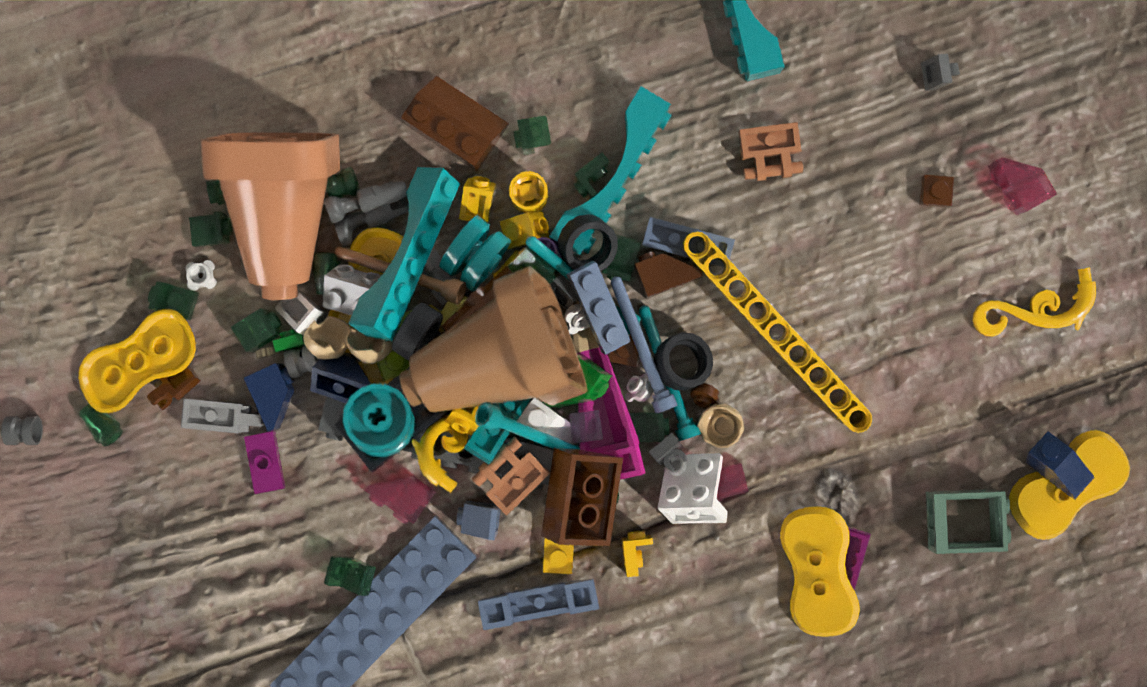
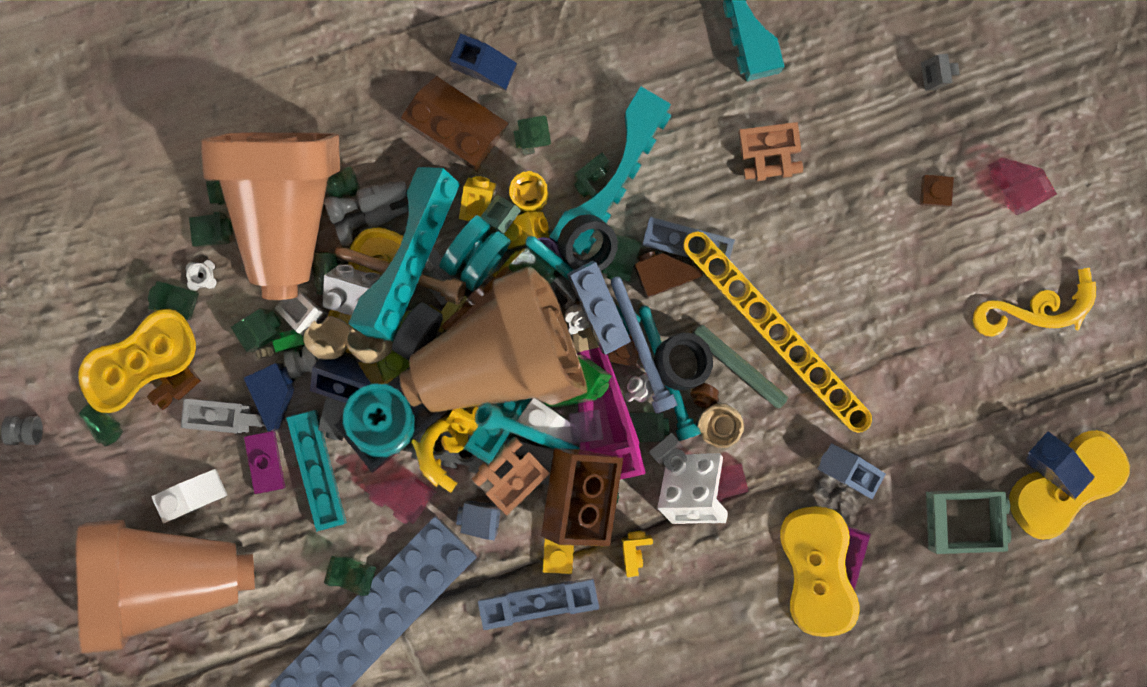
none -> nougat cone [76,520,255,653]
none -> white slope [151,469,227,524]
none -> teal plate [286,410,347,532]
none -> dark blue slope [449,33,517,91]
none -> sand green plate [481,195,521,234]
none -> sand green axle [693,325,788,408]
none -> sand blue slope [818,443,886,499]

